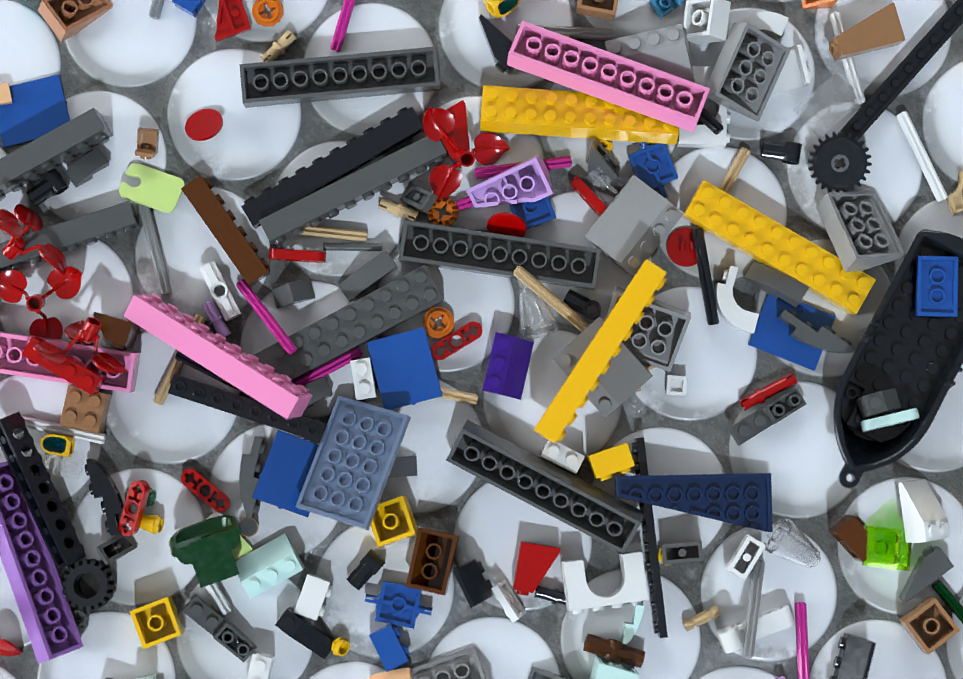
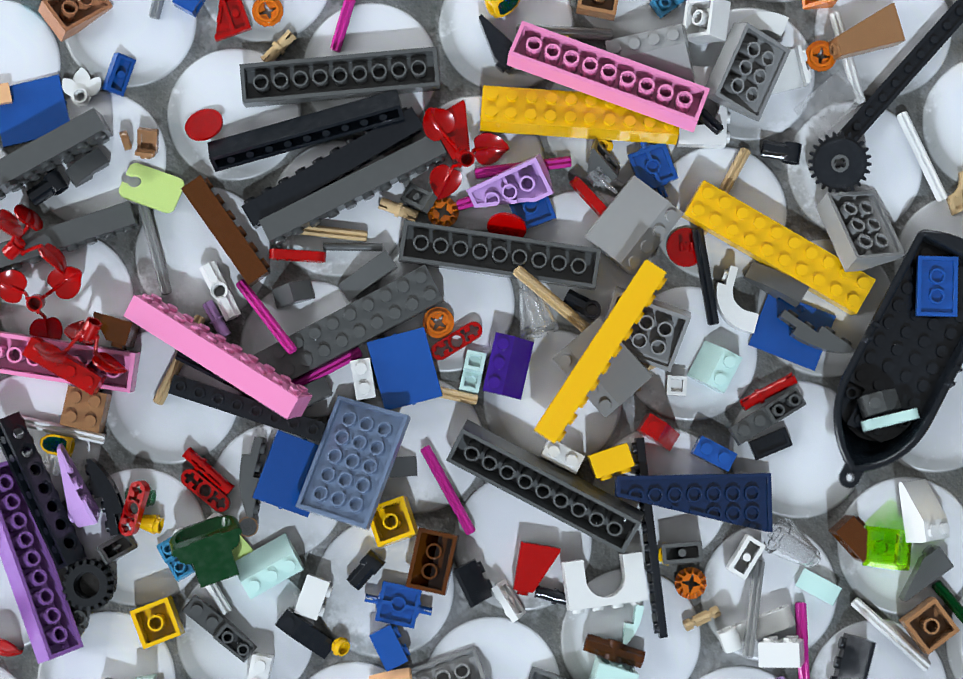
none -> lavender wedge [57,443,101,527]
none -> white plate [62,68,102,107]
none -> blue slope [102,53,136,97]
none -> medium nougat tile [119,130,132,151]
none -> dark azure slope [156,536,195,582]
none -> red pin [182,447,235,496]
none -> black brick [207,89,405,172]
none -> dark pink axle [421,445,475,535]
none -> light aqua slope [459,349,487,395]
none -> red slope [636,413,680,451]
none -> orange gear [675,567,707,599]
none -> light aqua slope [687,341,743,394]
none -> blue brick [690,435,737,472]
none -> black tile [748,427,793,460]
none -> white brick [758,635,805,668]
none -> light aqua slope [795,568,842,606]
none -> orange gear [806,40,836,72]
none -> white axle [851,597,931,671]

